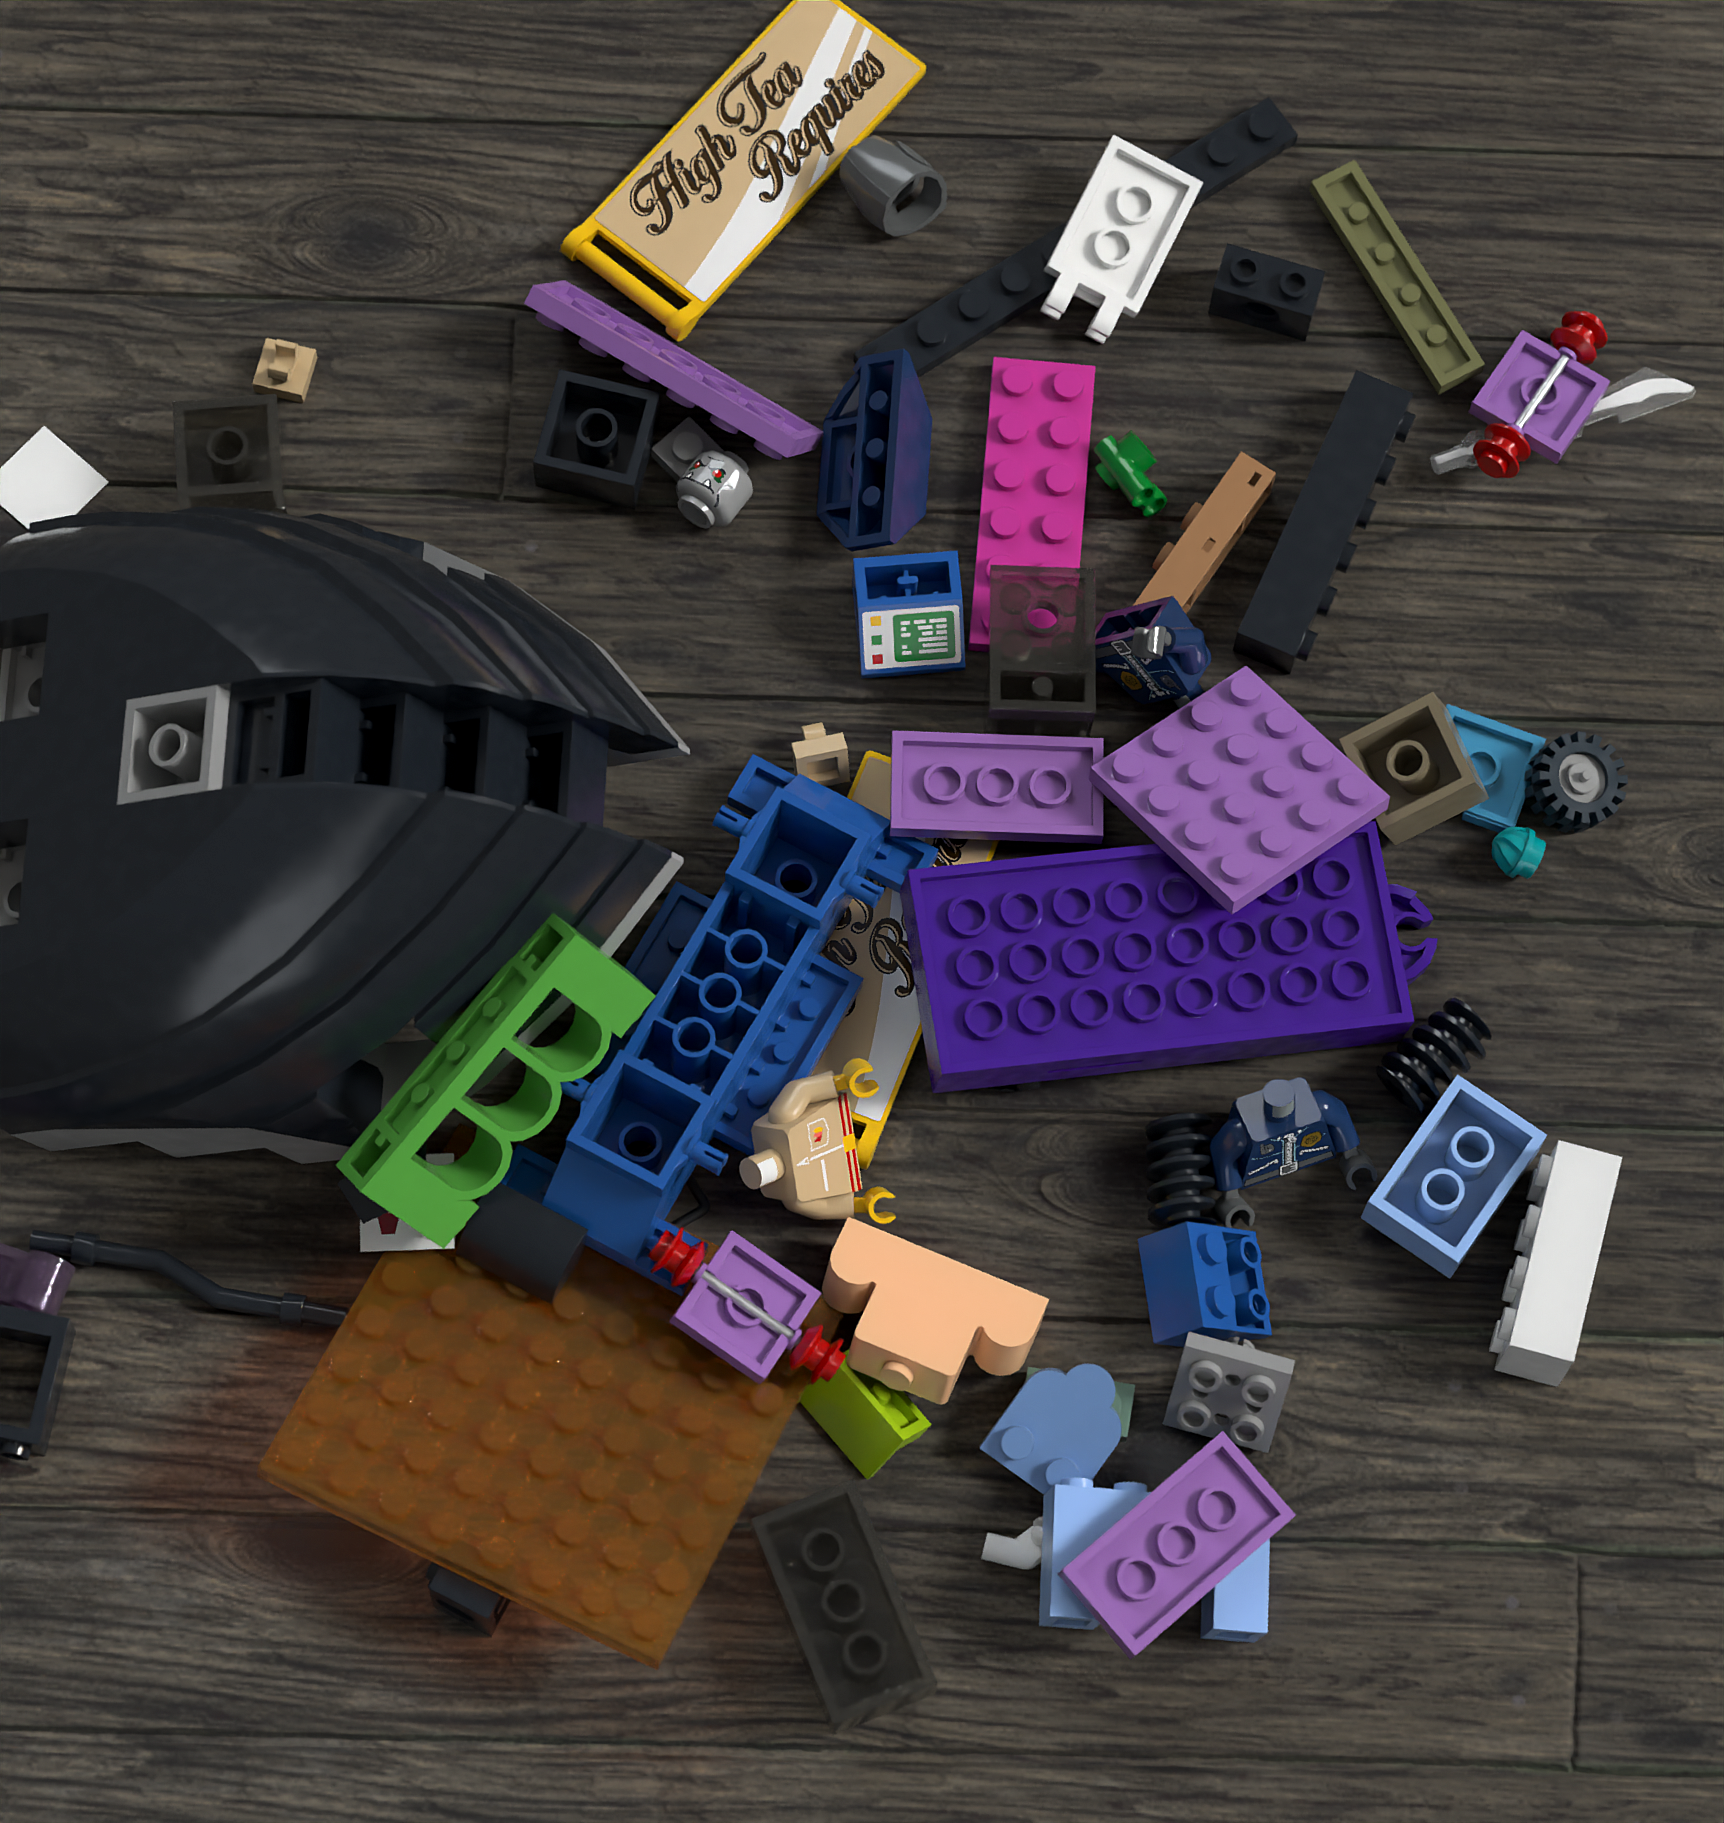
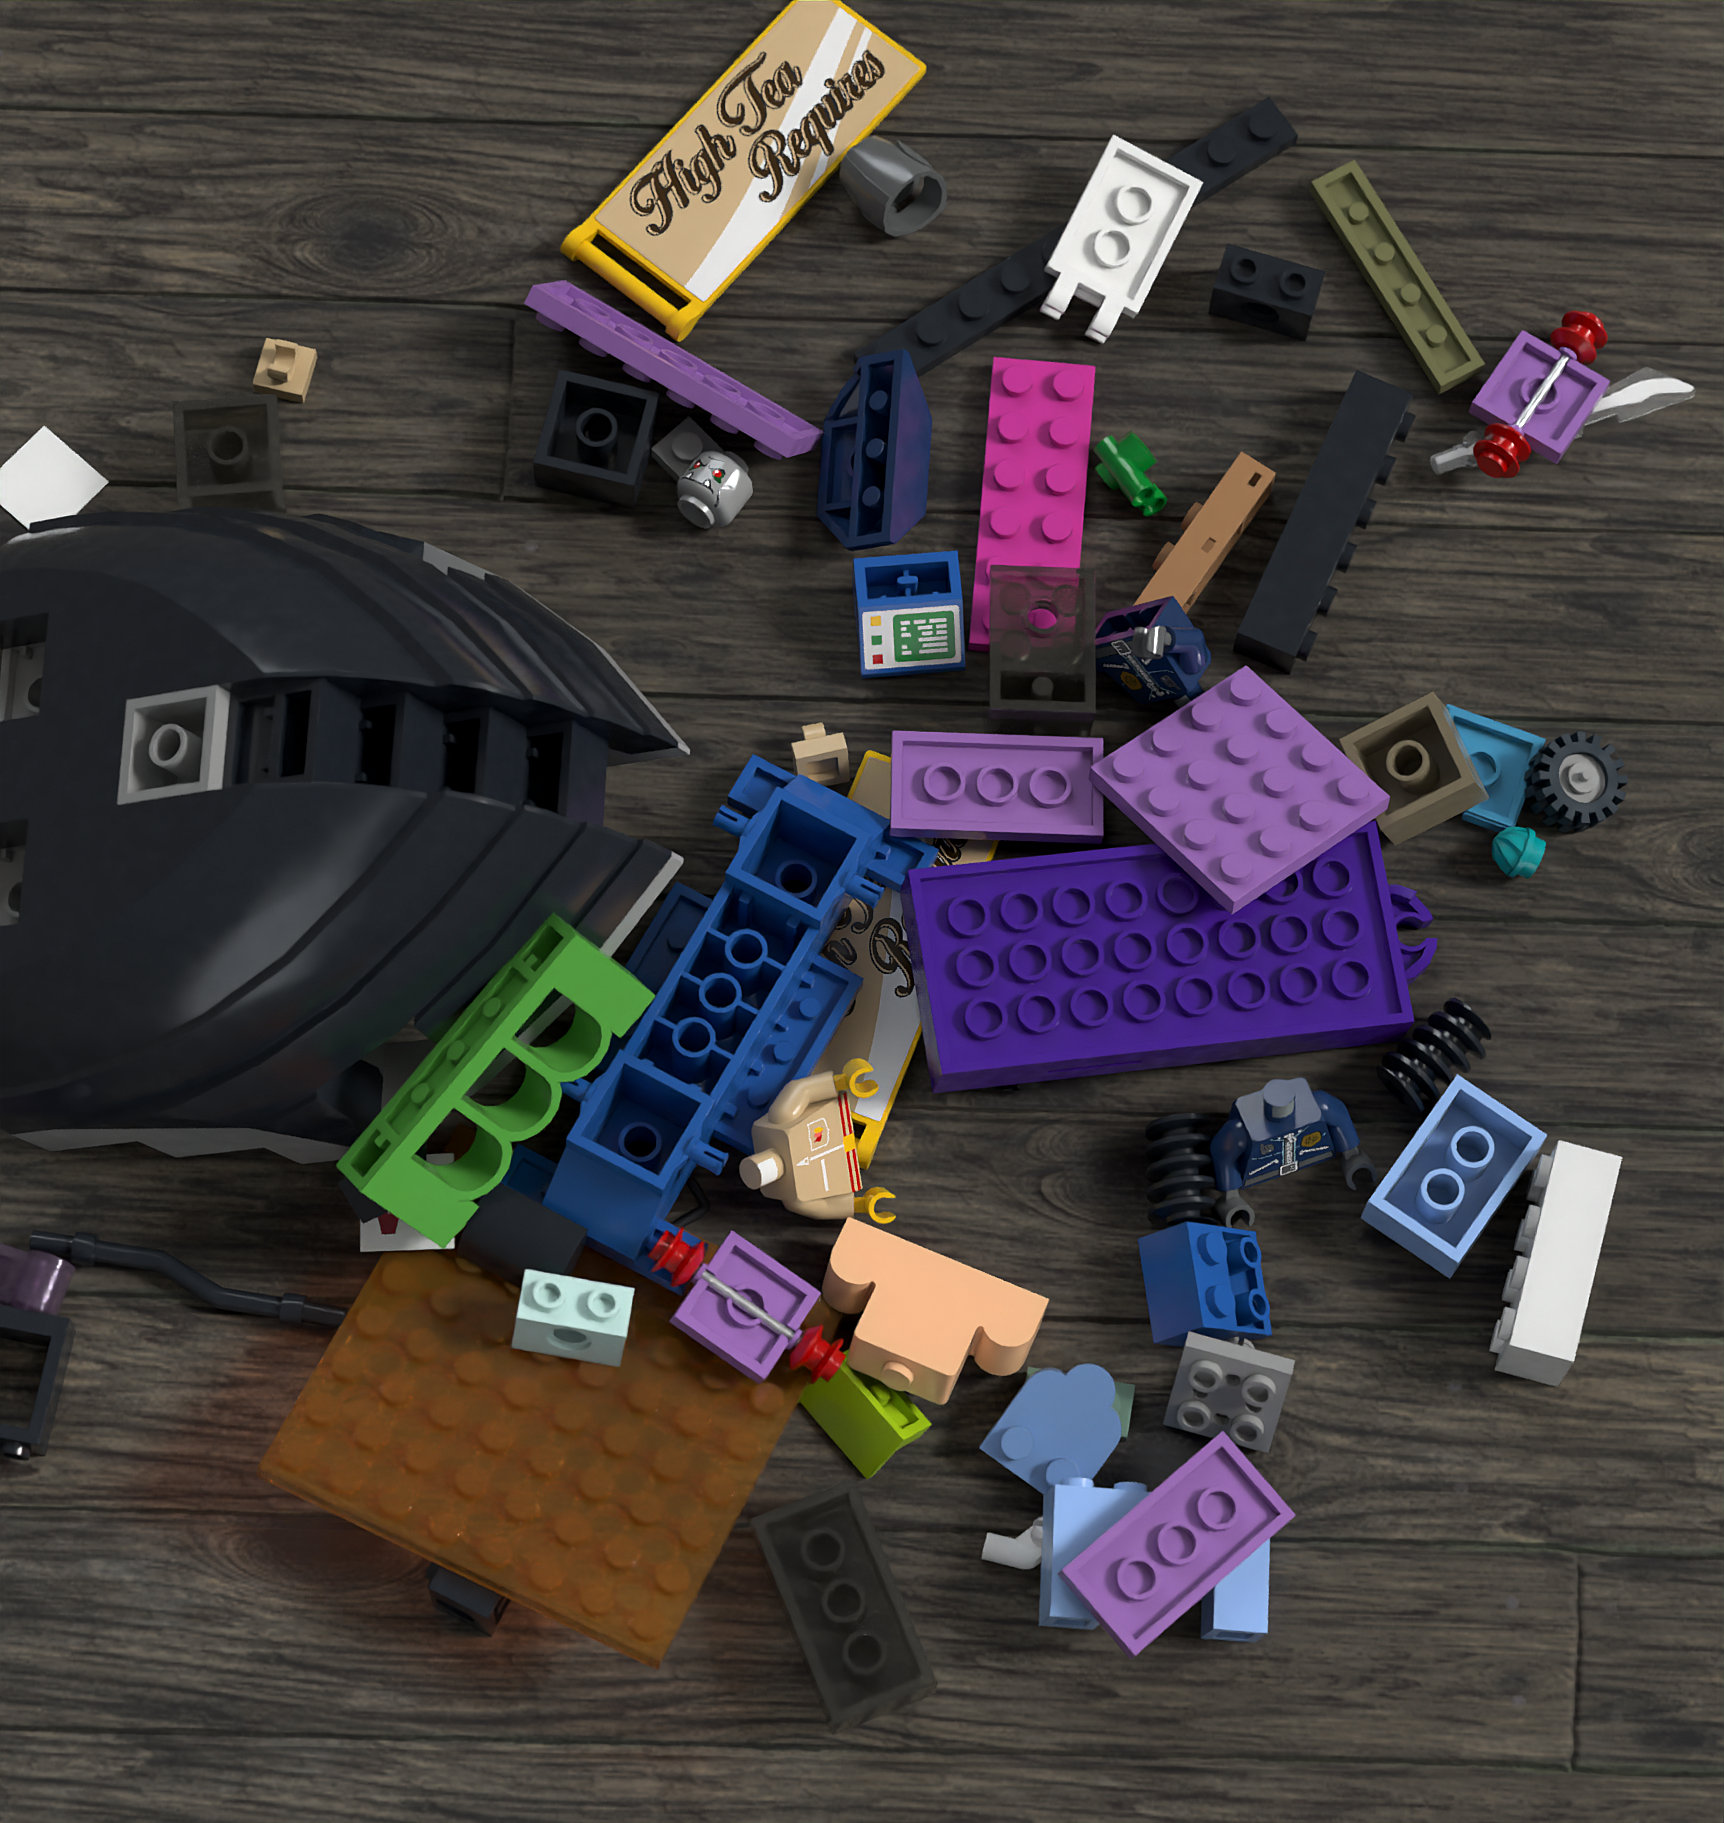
none -> light aqua brick [511,1269,634,1367]

